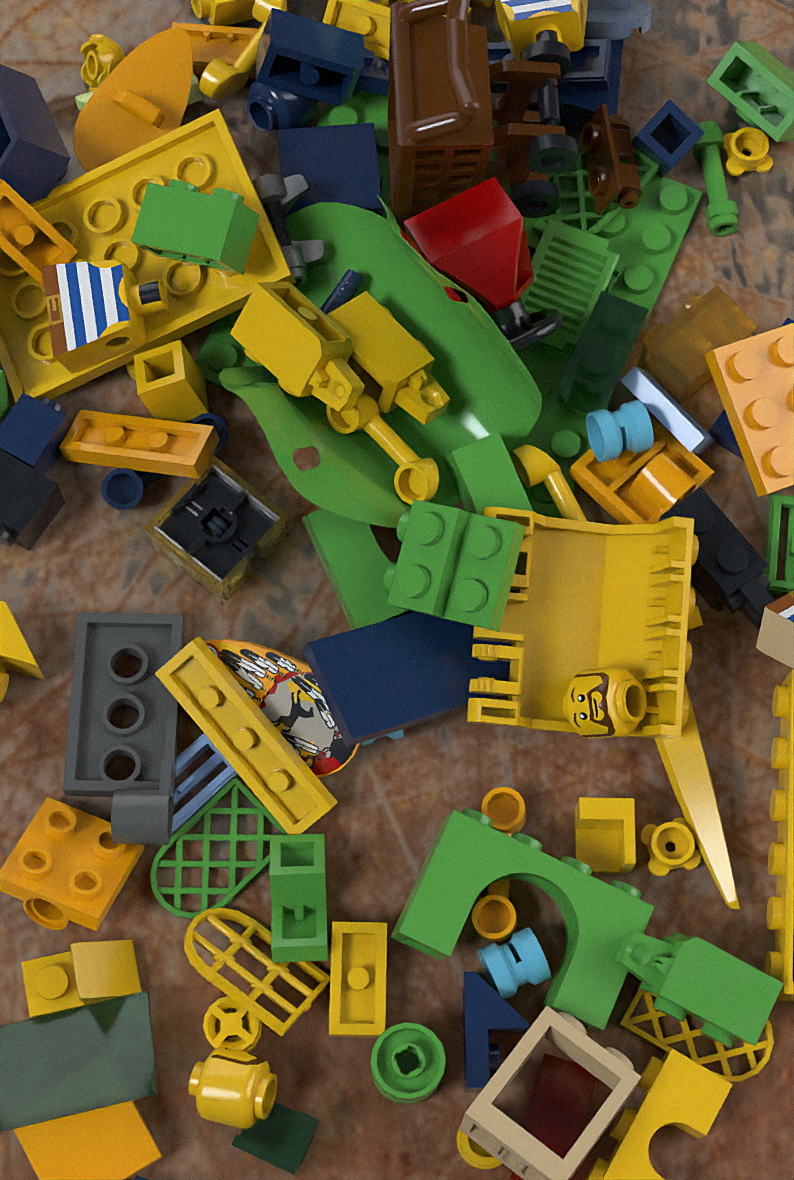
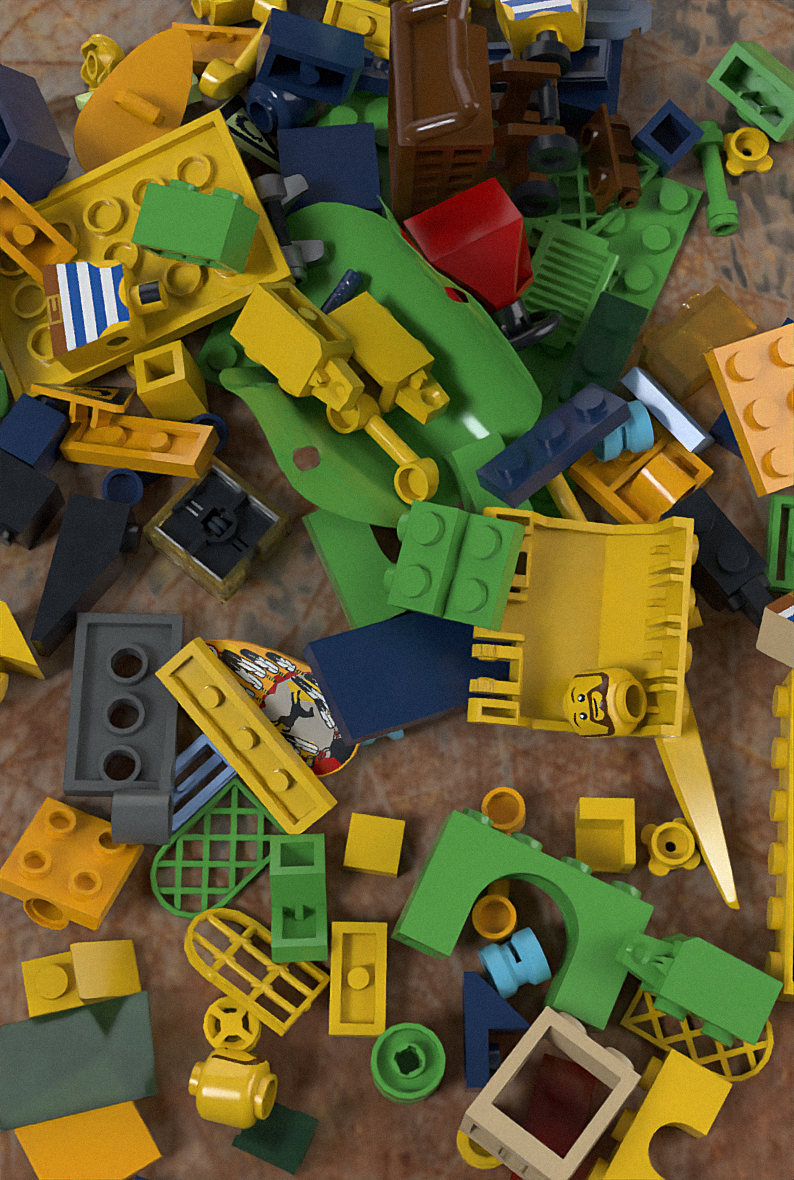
none -> light orange piece [30,383,136,428]
none -> black slope [30,493,142,657]
none -> piece [219,93,280,172]
none -> yellow tile [343,812,405,878]
none -> dark blue plate [476,382,631,509]

